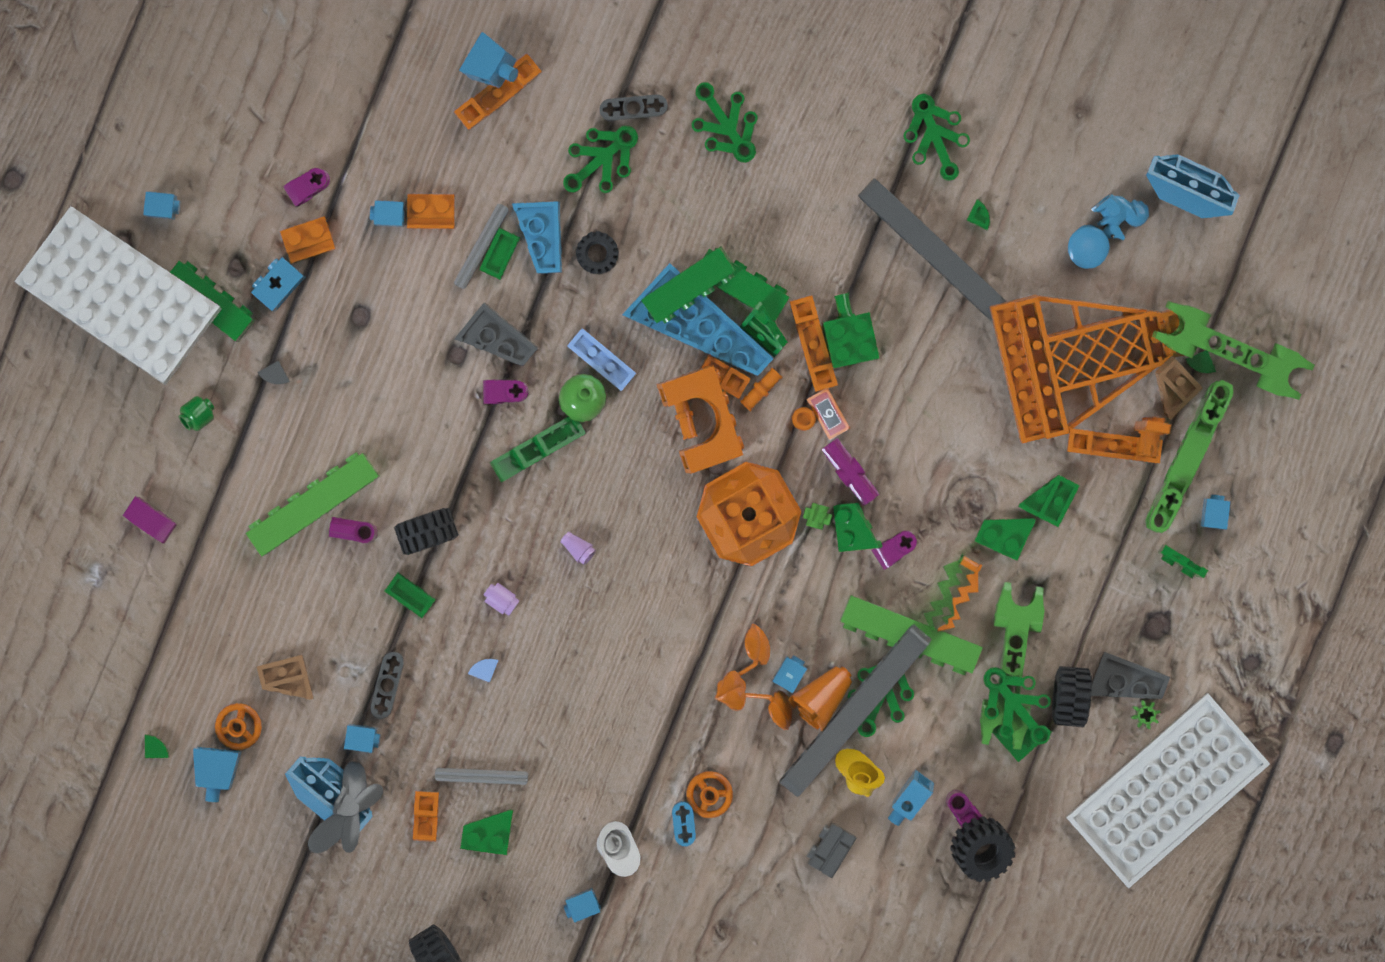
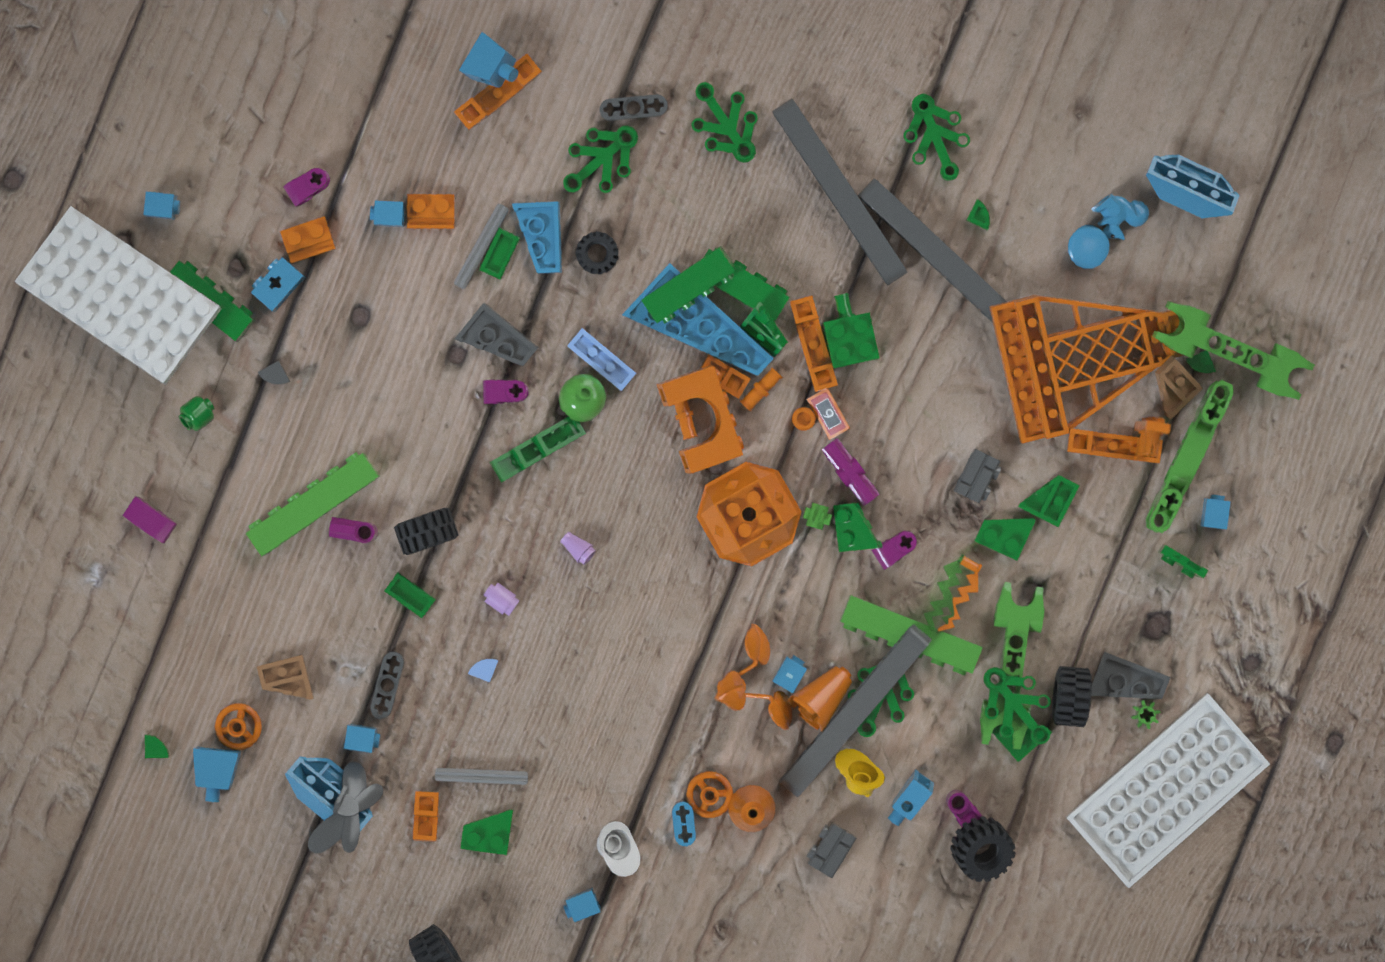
none -> orange cone [728,785,775,832]
none -> dark grey beam [772,98,908,286]
none -> dark grey brick [953,449,1002,504]

